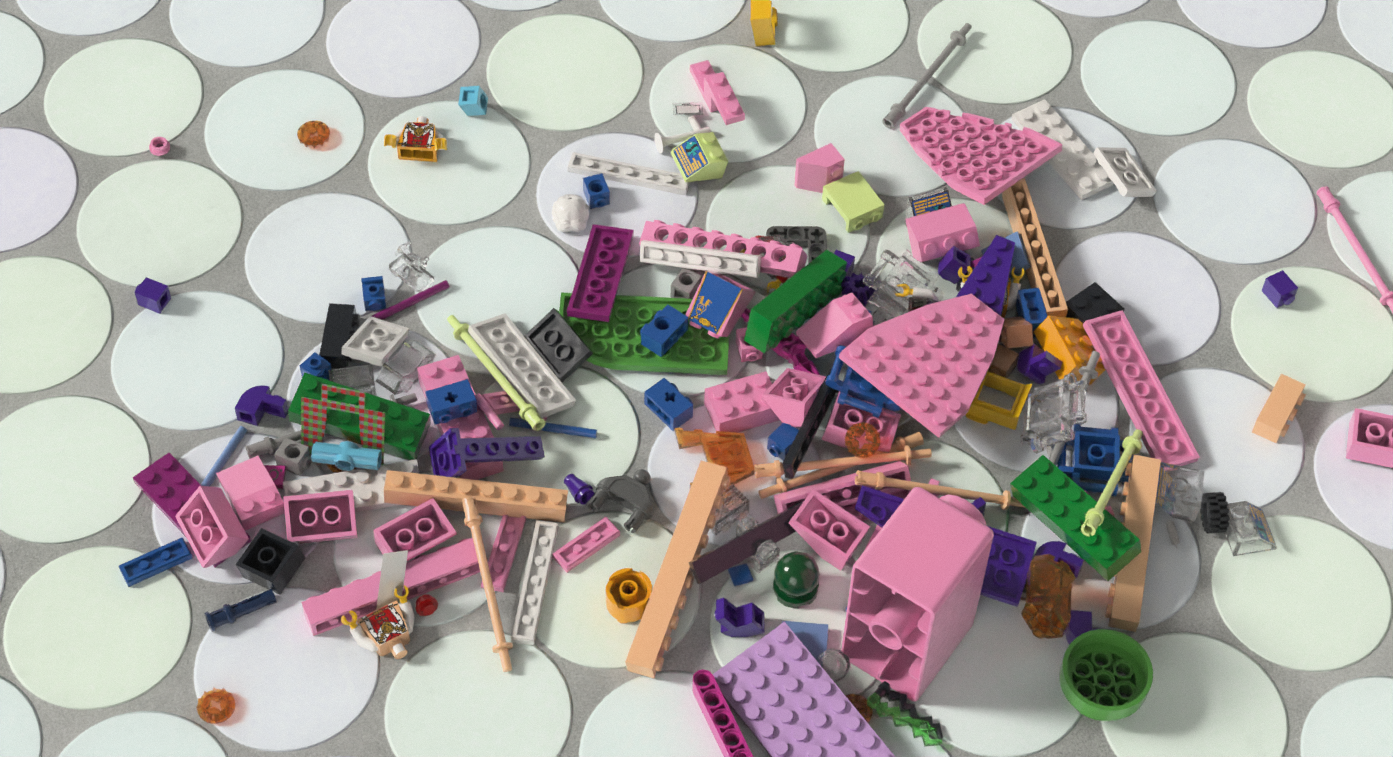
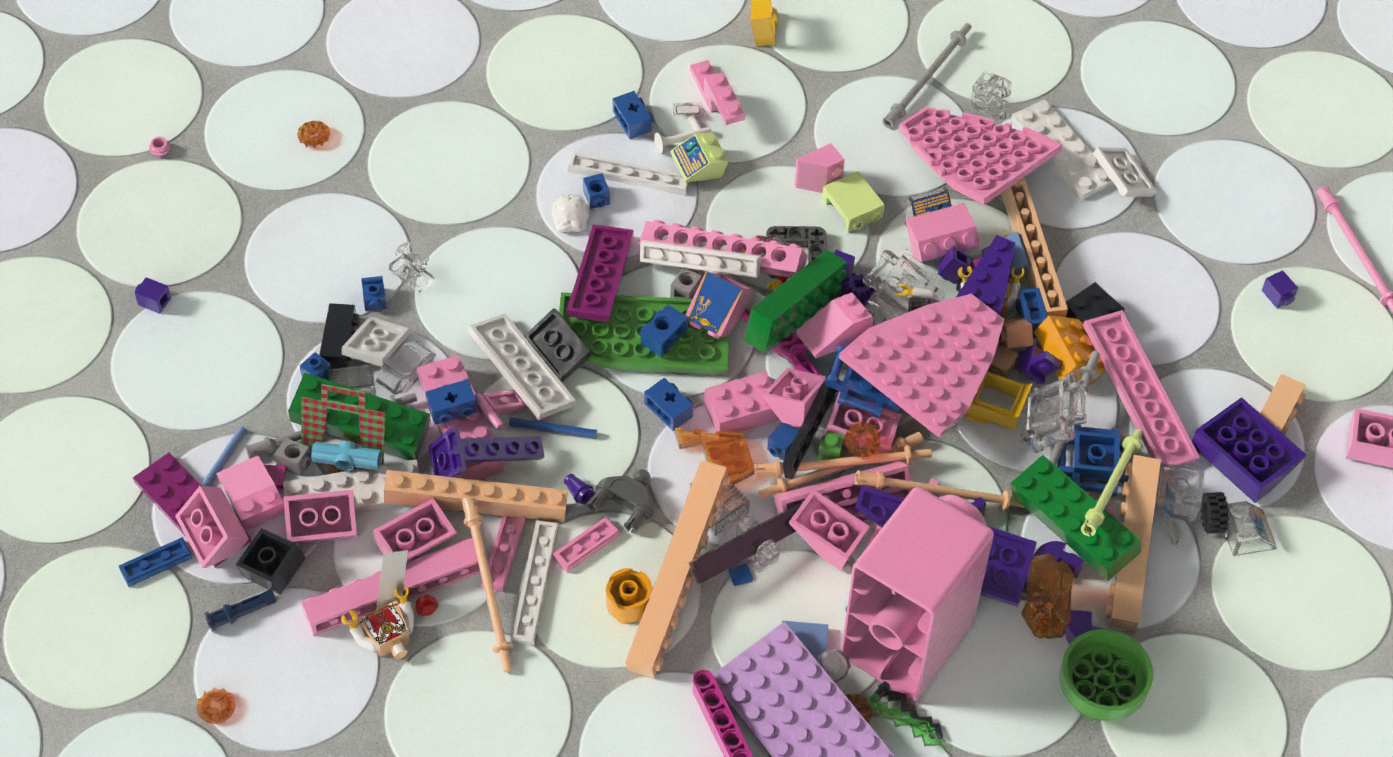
dark purple brick [235,385,288,426] -> none
magenta bar [371,280,450,320] -> none
torso [384,116,447,162] -> none
yellowish green bar [447,315,545,431] -> none
medium azure brick [458,86,488,116] -> none
dark purple brick [715,598,765,637] -> none
bright pink brick [736,327,763,362] -> none
dark green tile [773,551,820,609] -> none
none -> blue brick [612,91,653,139]
none -> bright green brick [817,431,845,460]
none -> clear piece [971,71,1012,119]
none -> dark purple slope [1192,397,1307,503]

